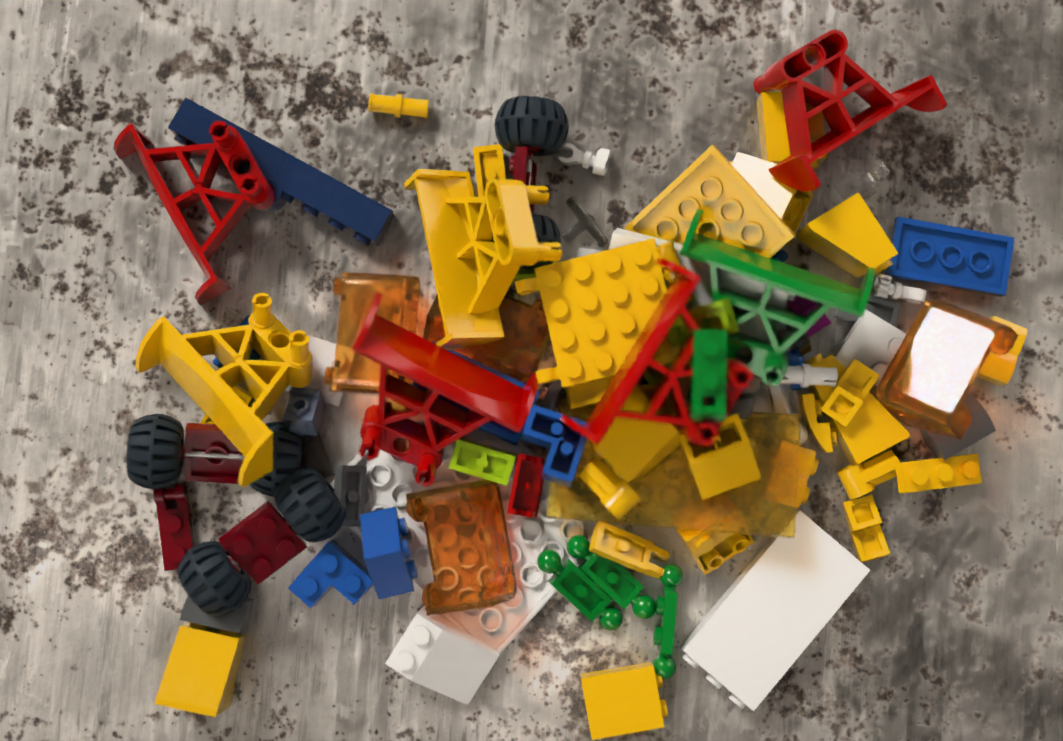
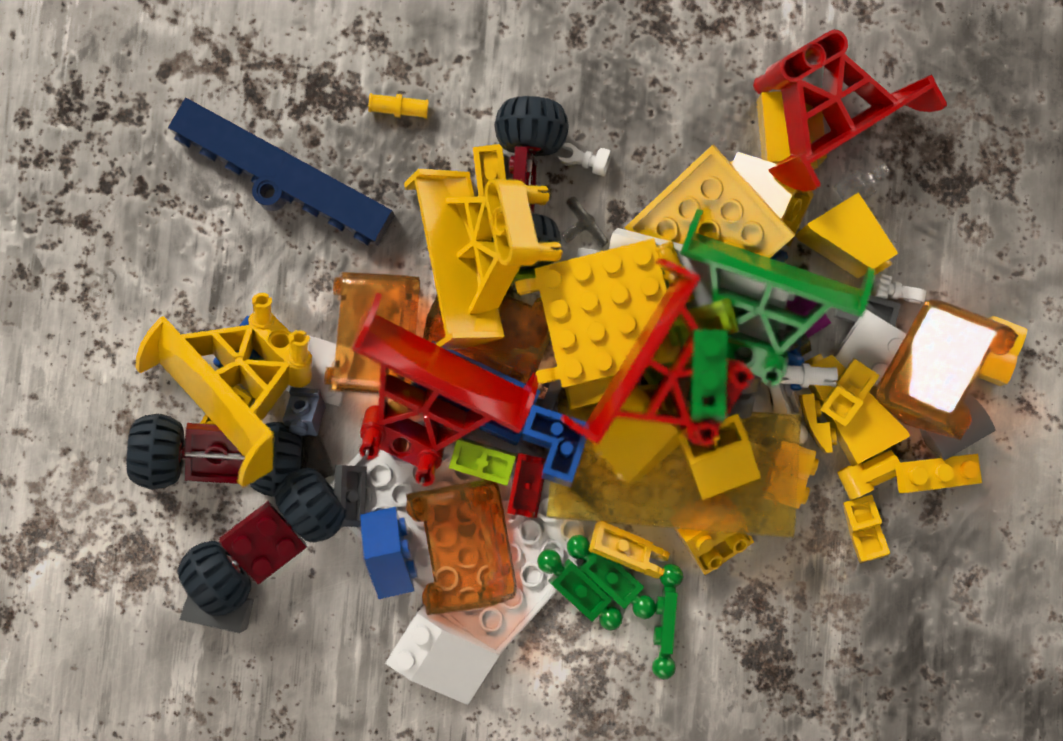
red piece [113,121,275,305] -> none
dark red plate [153,483,195,571] -> none
yellow slope [154,622,246,717] -> none
blue brick [288,540,373,608] -> none
yellow piece [579,458,641,521] -> none
yellow brick [580,662,668,740] -> none
white brick [680,510,870,711] -> none
blue plate [886,217,1015,297] -> none

